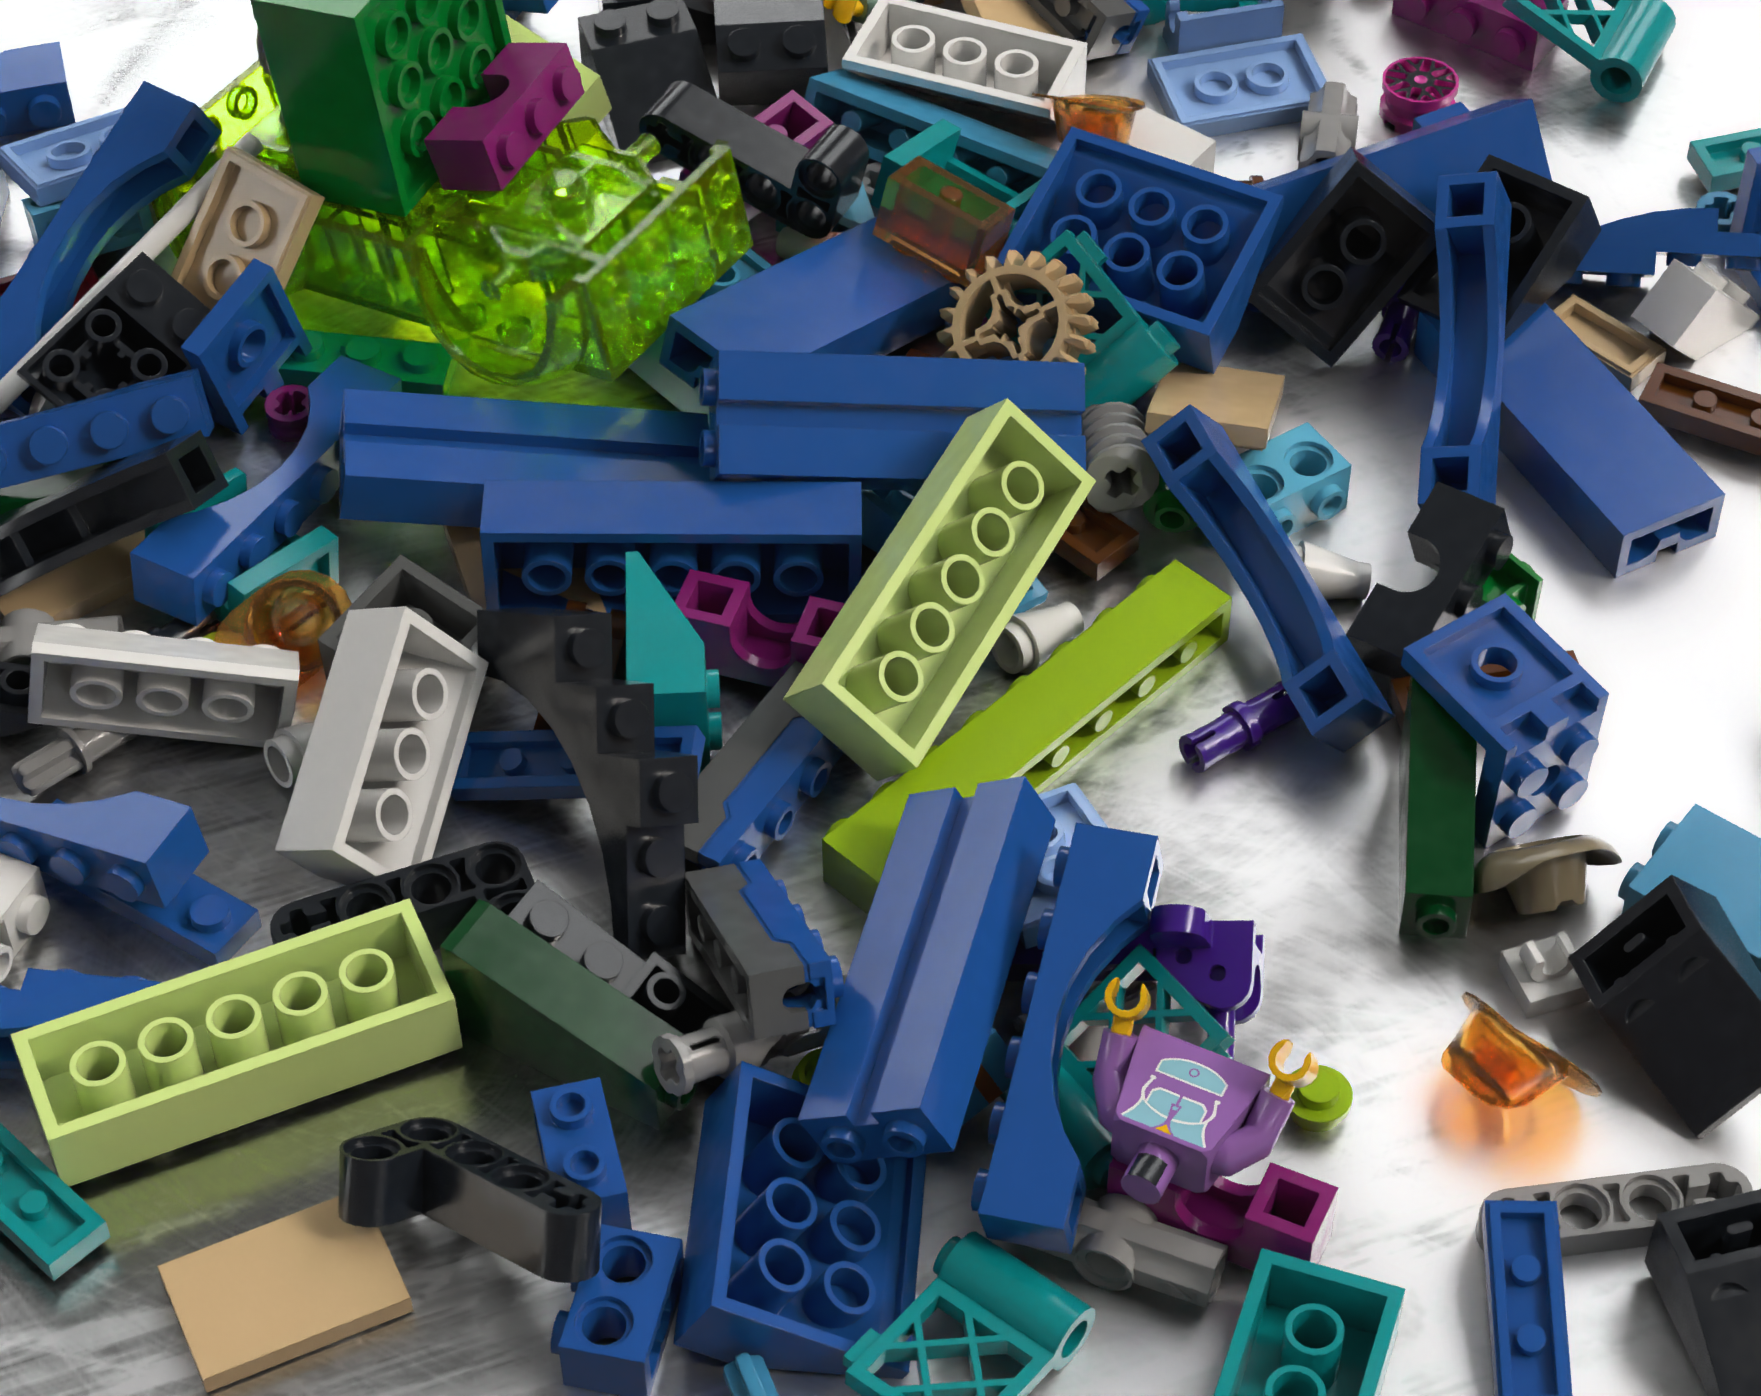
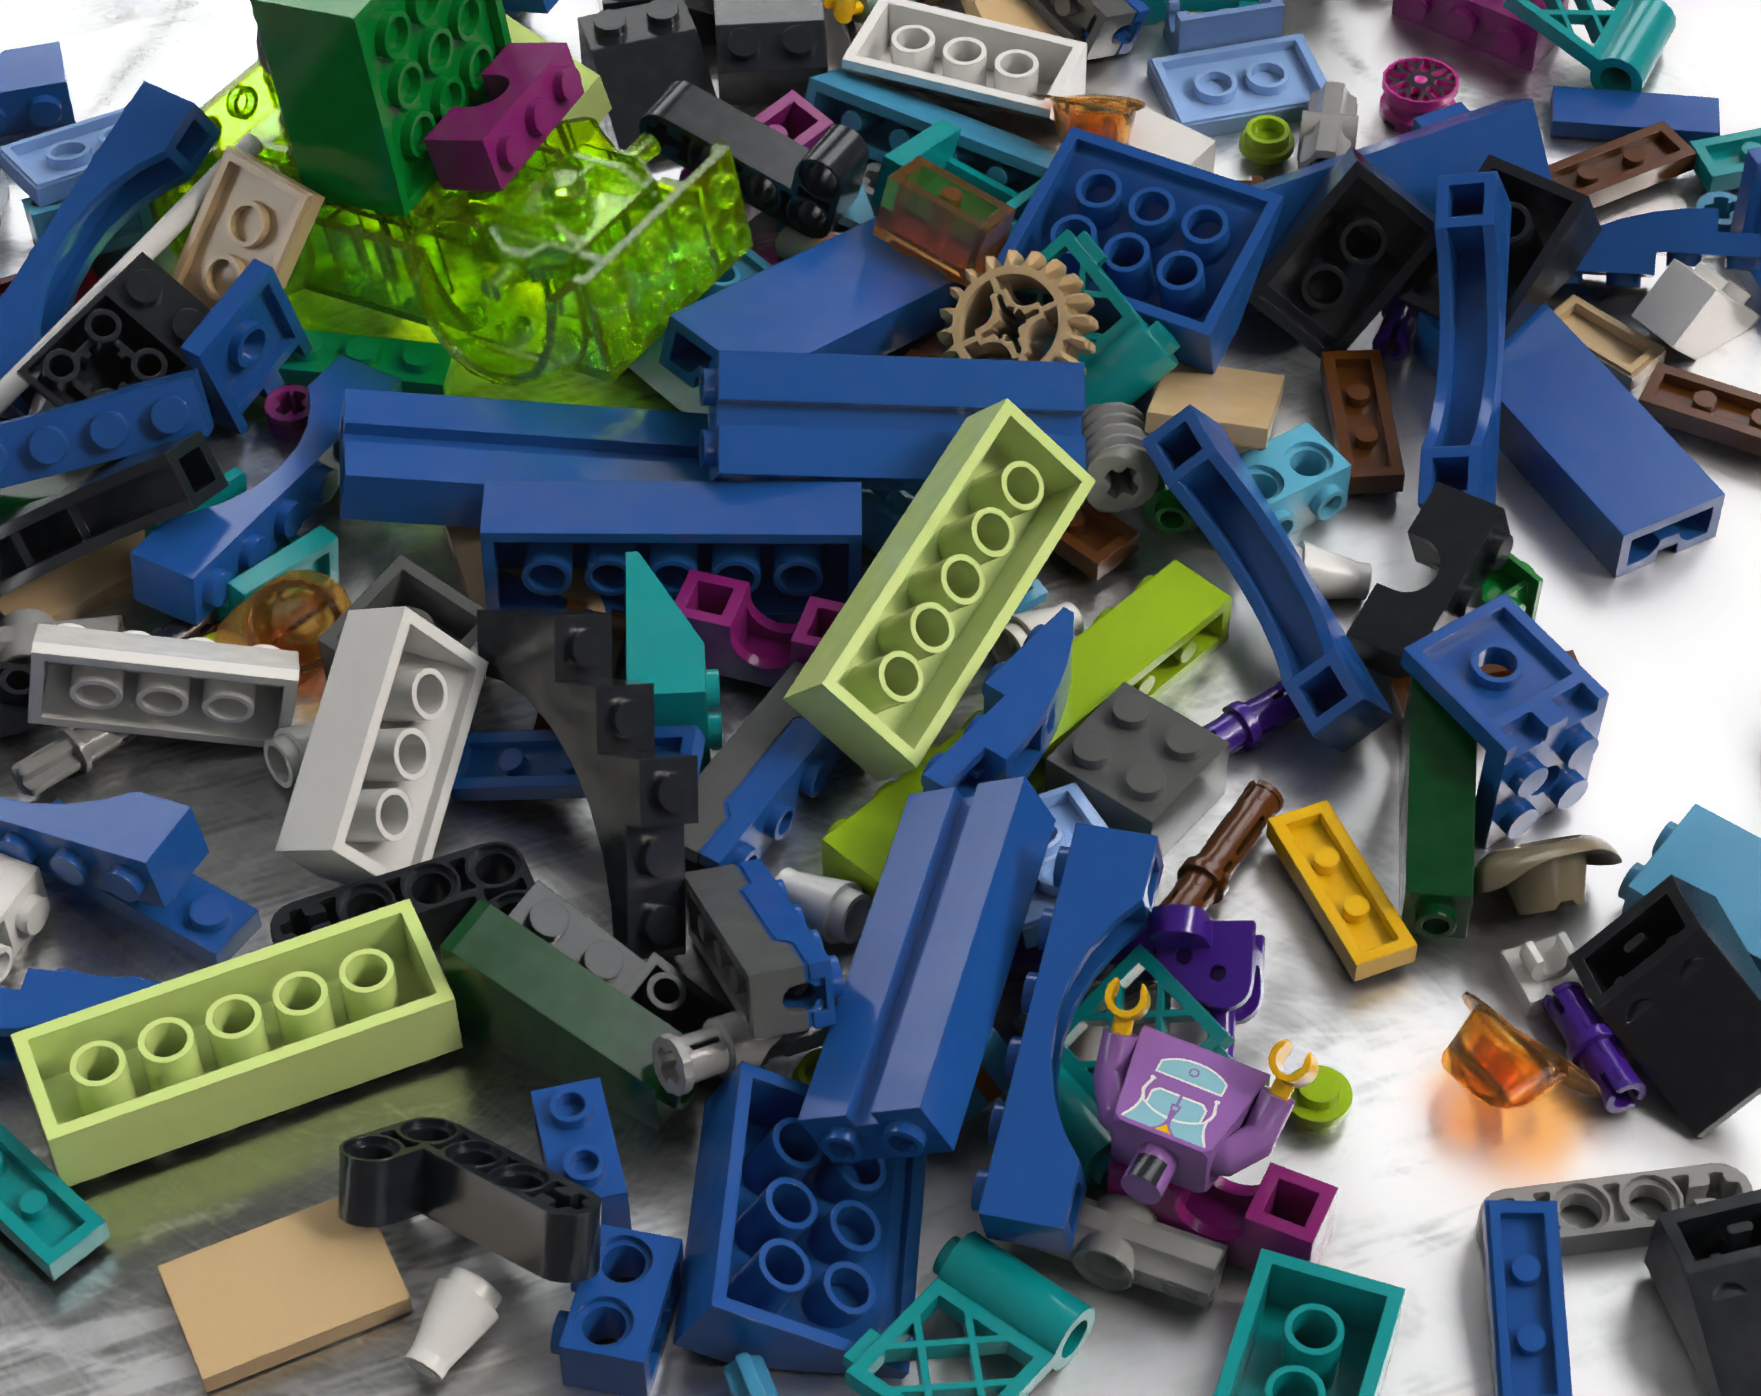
none -> white cone [404,1267,502,1382]
none -> white cone [775,867,872,944]
none -> blue slope [921,607,1074,798]
none -> dark grey brick [1045,681,1230,858]
none -> reddish brown pin [1158,780,1284,911]
none -> lime plate [1239,115,1295,166]
none -> yellow plate [1266,800,1417,982]
none -> reddish brown plate [1320,349,1405,494]
none -> dark purple pin [1542,981,1647,1114]
none -> reddish brown plate [1549,121,1697,208]
none -> blue tile [1550,86,1720,145]

